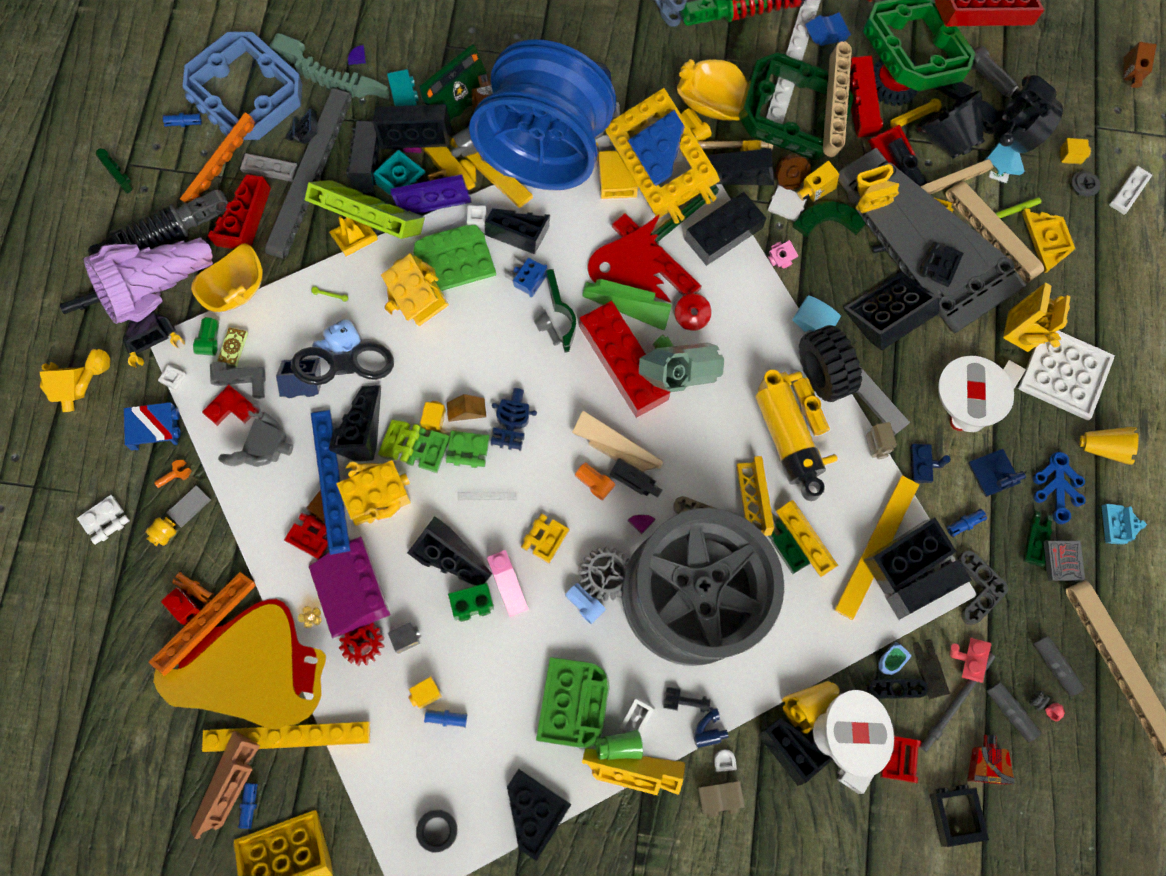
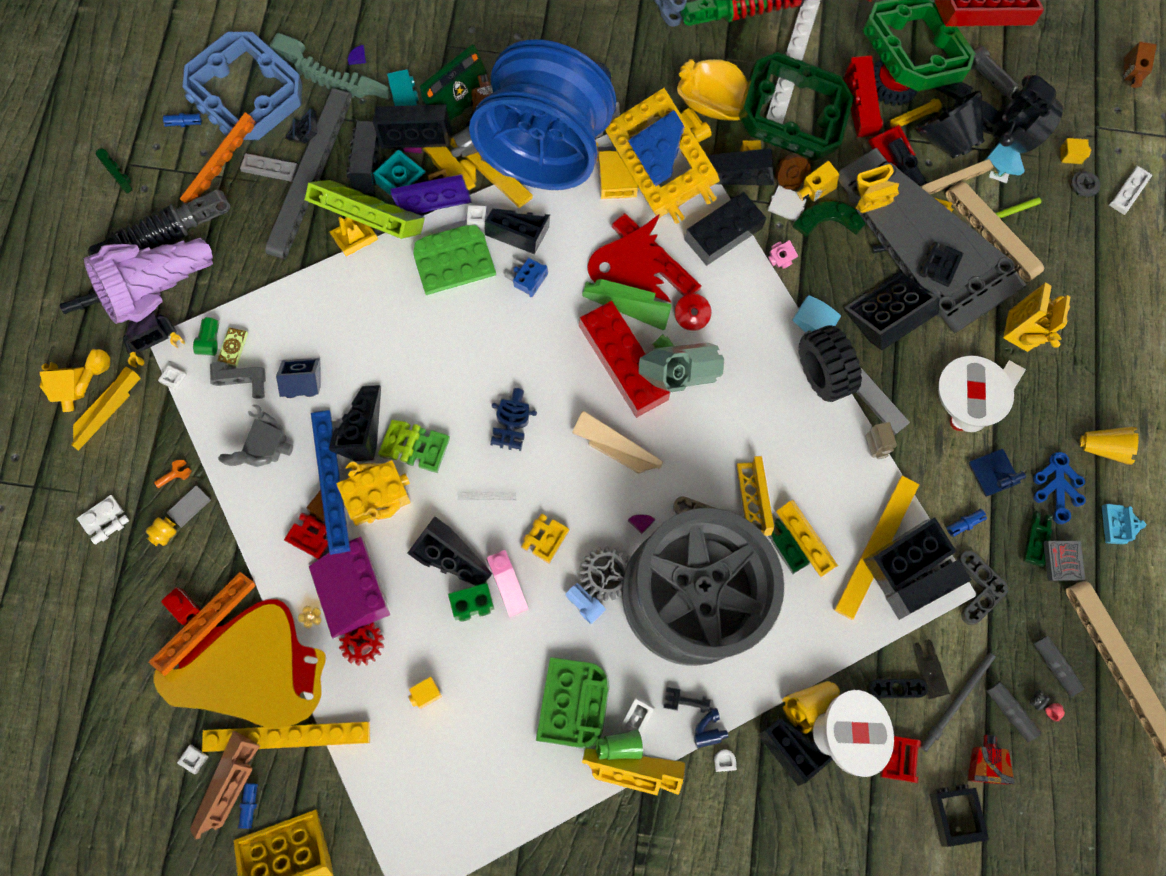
panel [124,402,181,451] -> none
orange pin [172,572,214,605] -> none
yellow piece [191,244,263,312] -> none
red plate [202,385,257,426] -> none
red wedge [208,174,271,249] -> none
black bar [291,342,394,385] -> none
lime hinge [311,287,348,302] -> none
light blue piece [312,319,361,358] -> none
yellow torso [381,253,449,326] -> none
flat silver brick [388,622,421,654] -> none
black tyre [416,810,458,853] -> none
yellow brick [420,401,446,433] -> none
blue pin [424,709,467,728] -> none
pearl gold slope [446,394,487,422] -> none
bright green plate [446,431,490,468] -> none
black plate [507,769,572,861] -> none
dark grey bar [534,311,562,346] -> none
dark green piece [546,269,576,353] -> none
orange piece [575,462,616,500] -> none
black hinge [609,458,663,498] -> none
dark green axle [650,184,719,244] -> none
dark tan brick [697,781,745,817] -> none
tan bar [698,141,773,150] -> none
yellow piece [755,370,838,501] -> none
yellow piece [792,378,830,436] -> none
blue brick [805,12,851,46] -> none
tan beam [823,42,852,157] -> none
white brick [837,768,874,794] -> none
rock [879,642,911,675] -> none
dark blue plate [910,444,951,483] -> none
coral plate [950,638,991,683] -> none
white plate [1018,331,1115,420] -> none
yellow wing [1022,209,1075,273] -> none
none -> yellow wedge [71,366,141,451]
none -> white tile [177,745,208,774]

